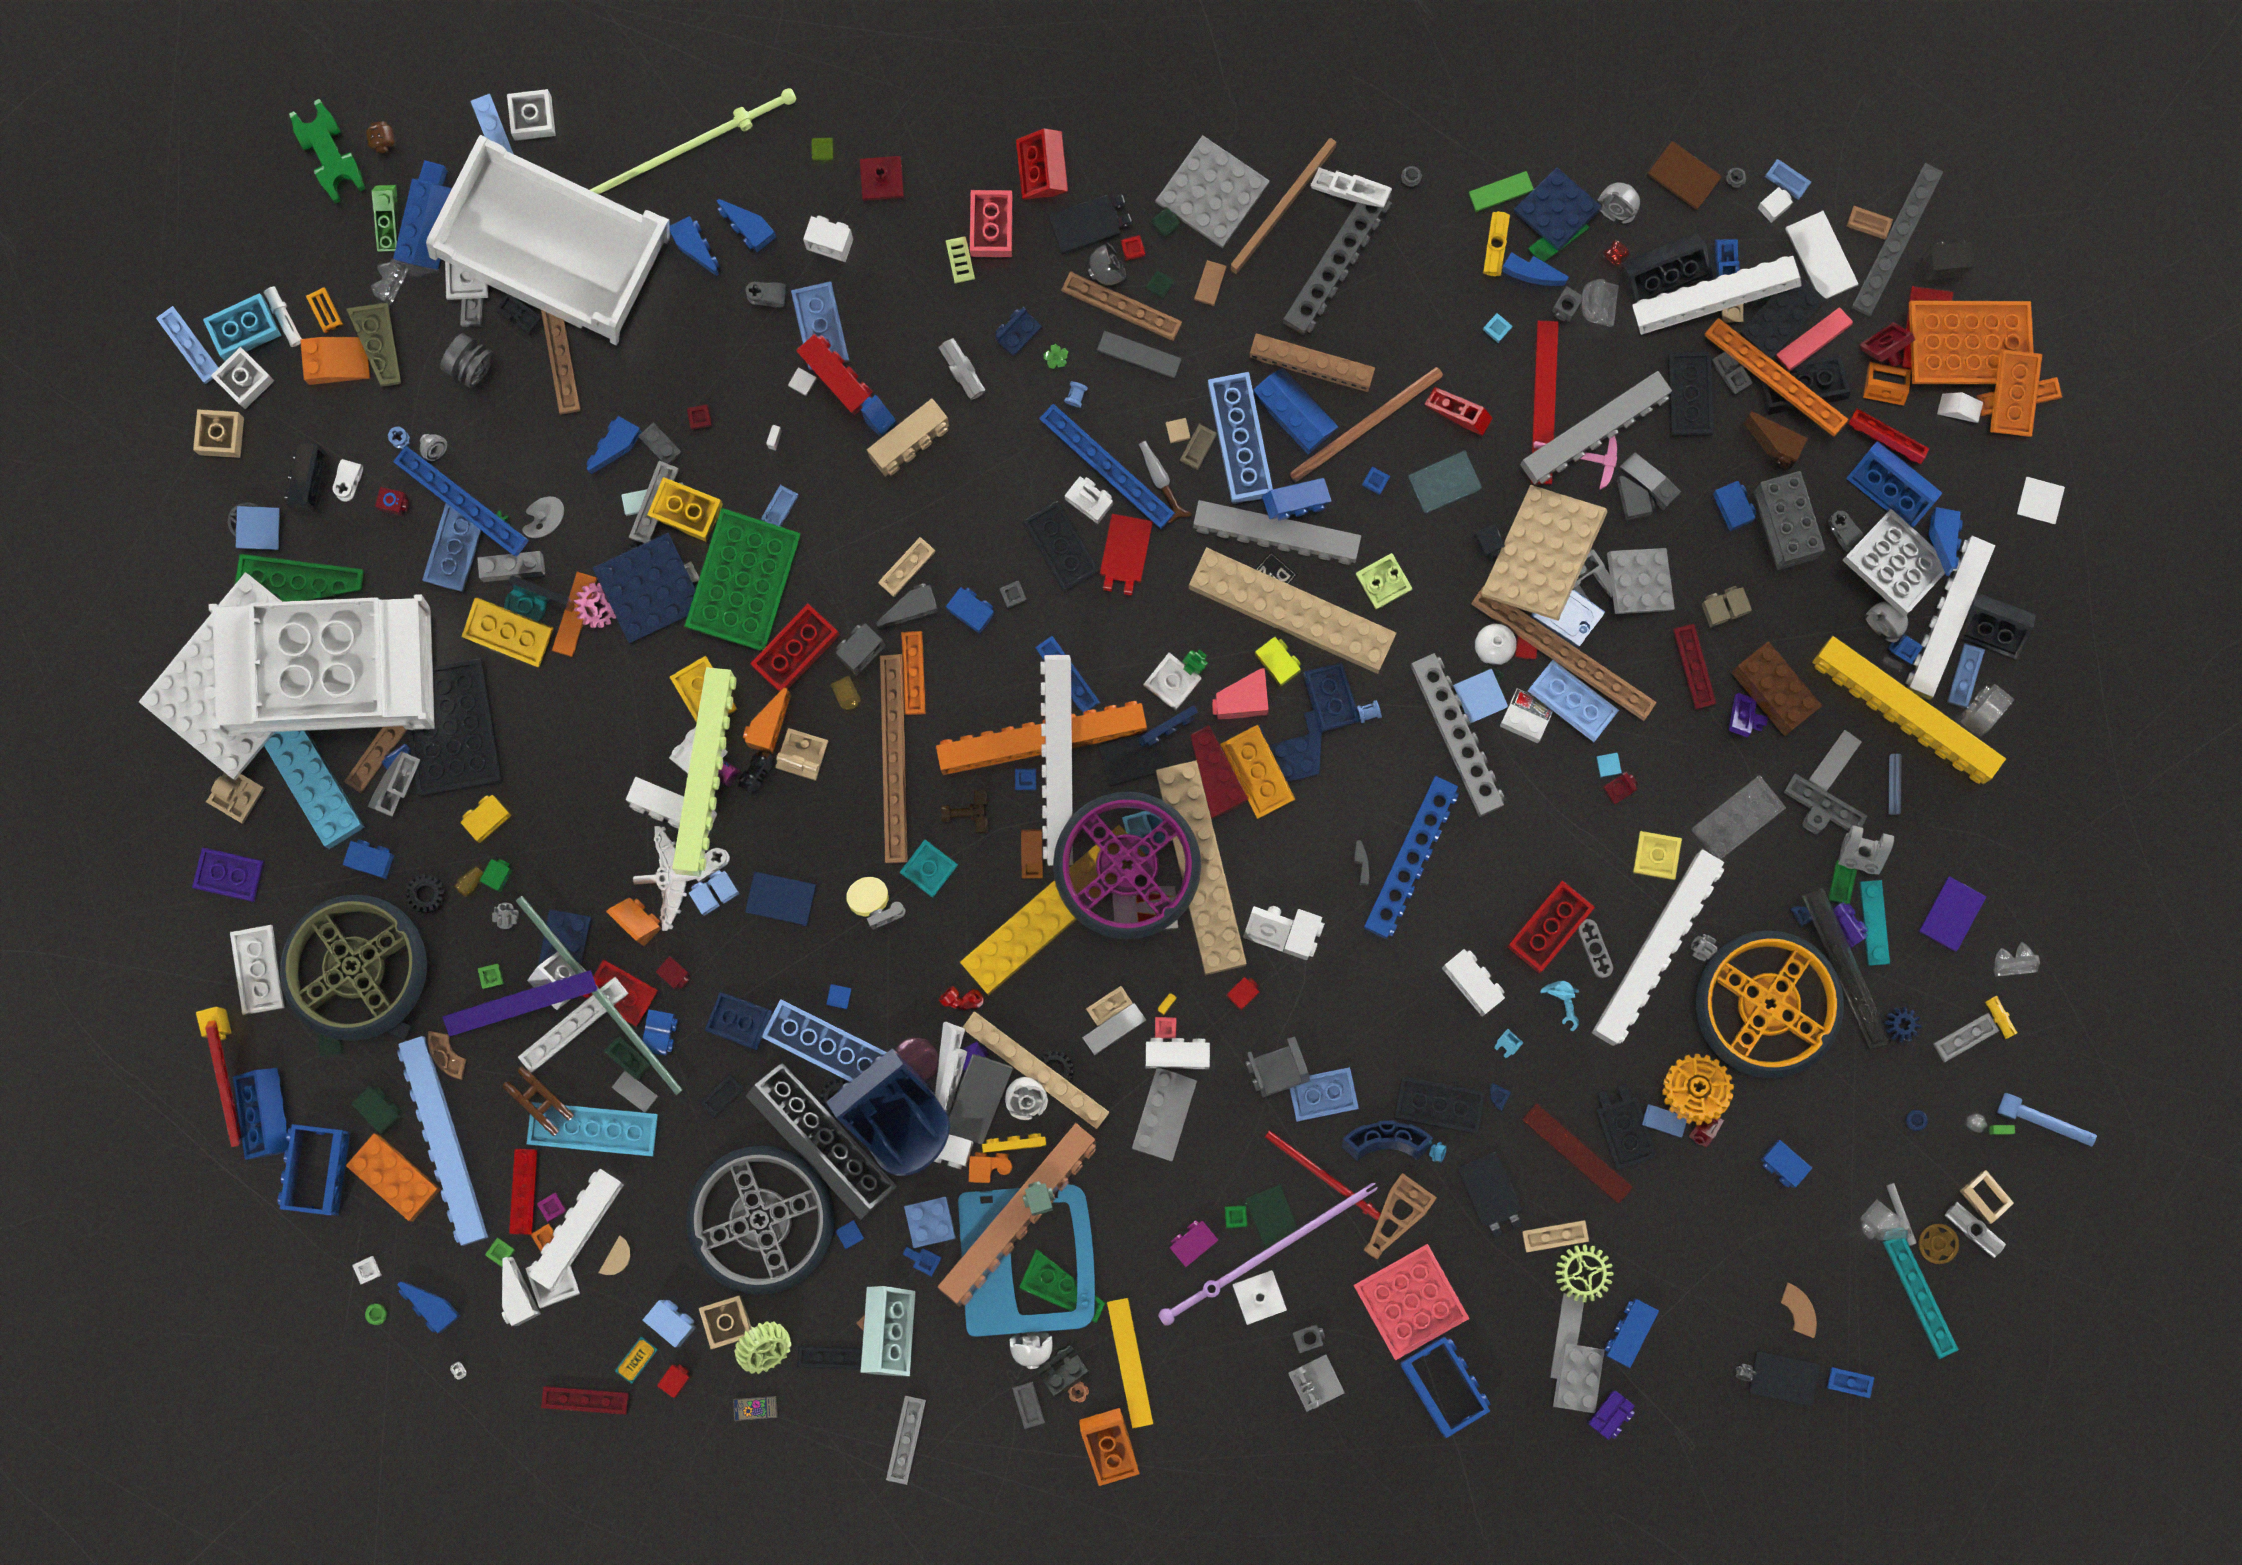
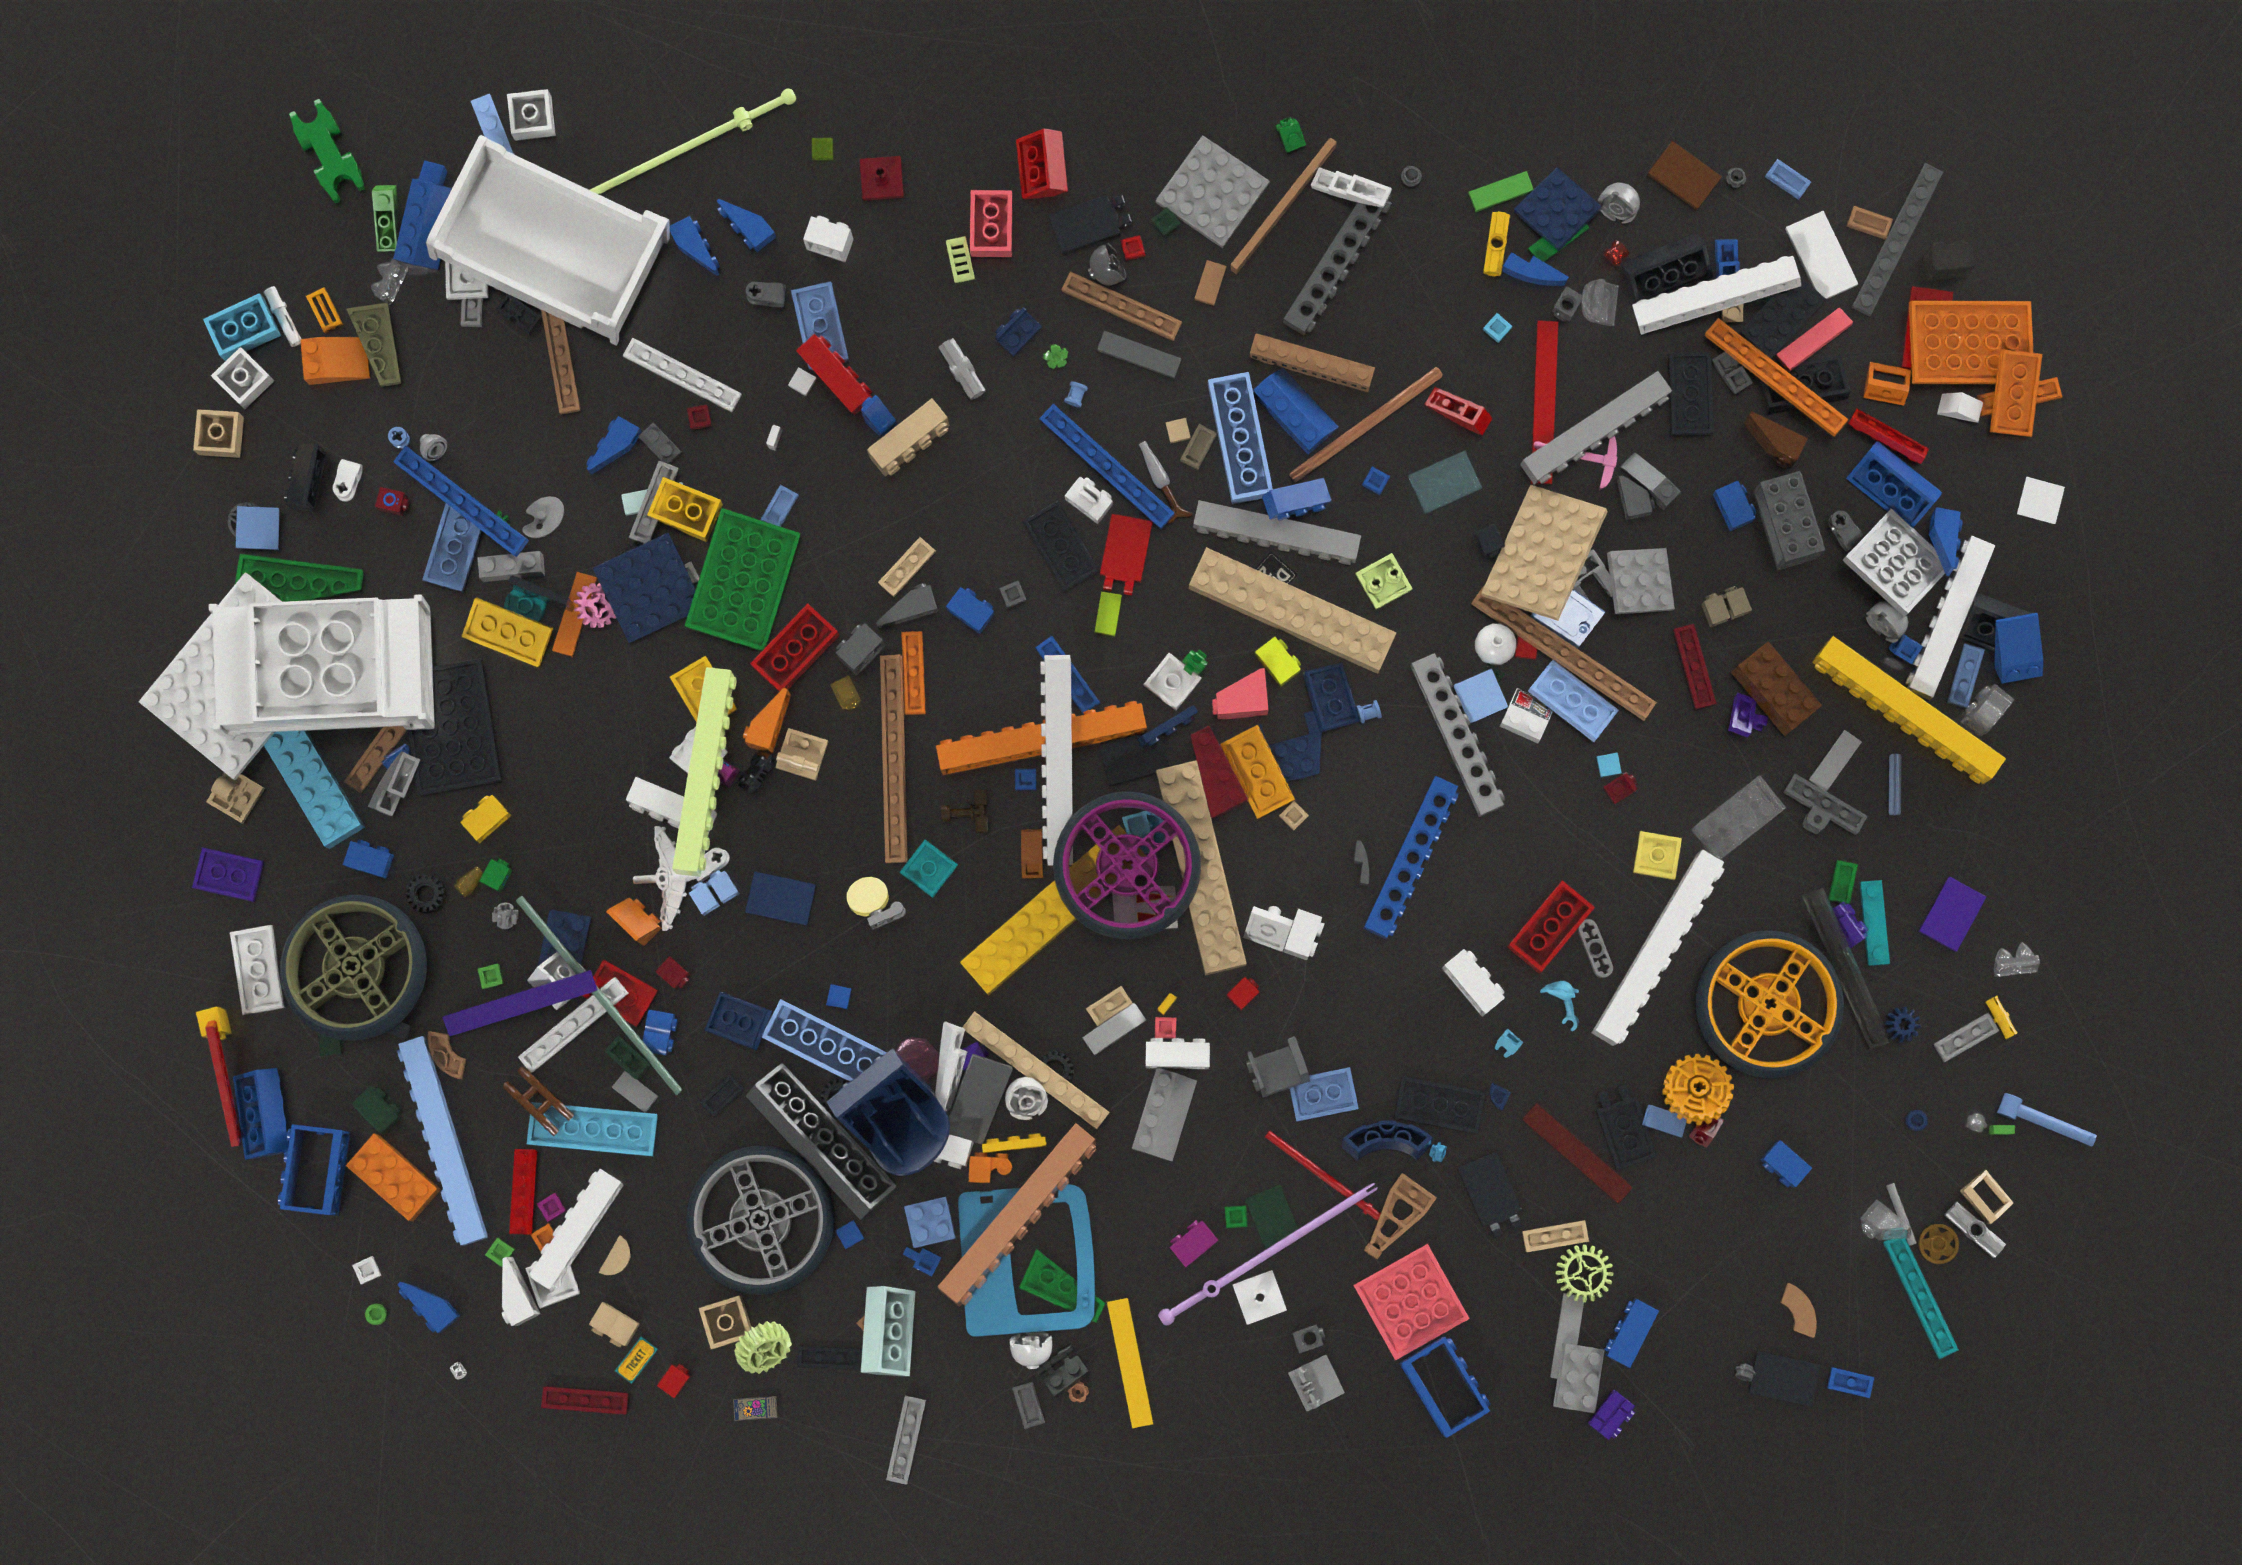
light blue plate [156,306,219,384] -> none
reddish brown head [366,121,395,153] -> none
flat silver wheel [440,333,494,388] -> none
light blue brick [643,1300,696,1348] -> none
red arm [938,986,983,1011] -> none
sand green brick [1022,1181,1055,1216] -> none
orange slope [1079,1408,1140,1486] -> none
clear green tile [1146,270,1174,299] -> none
light grey gear [1691,934,1718,961] -> none
white brick [1758,187,1792,223] -> none
dark blue tile [1790,906,1819,928] -> none
light grey brick [1838,825,1894,875] -> none
dark red tile [1859,323,1915,366] -> none
none -> tan brick [589,1302,640,1347]
none -> white tile [623,338,742,412]
none -> lime tile [1095,592,1122,636]
none -> green bracket [1276,118,1306,153]
none -> tan tile [1279,801,1309,831]
none -> blue slope [1994,613,2043,683]

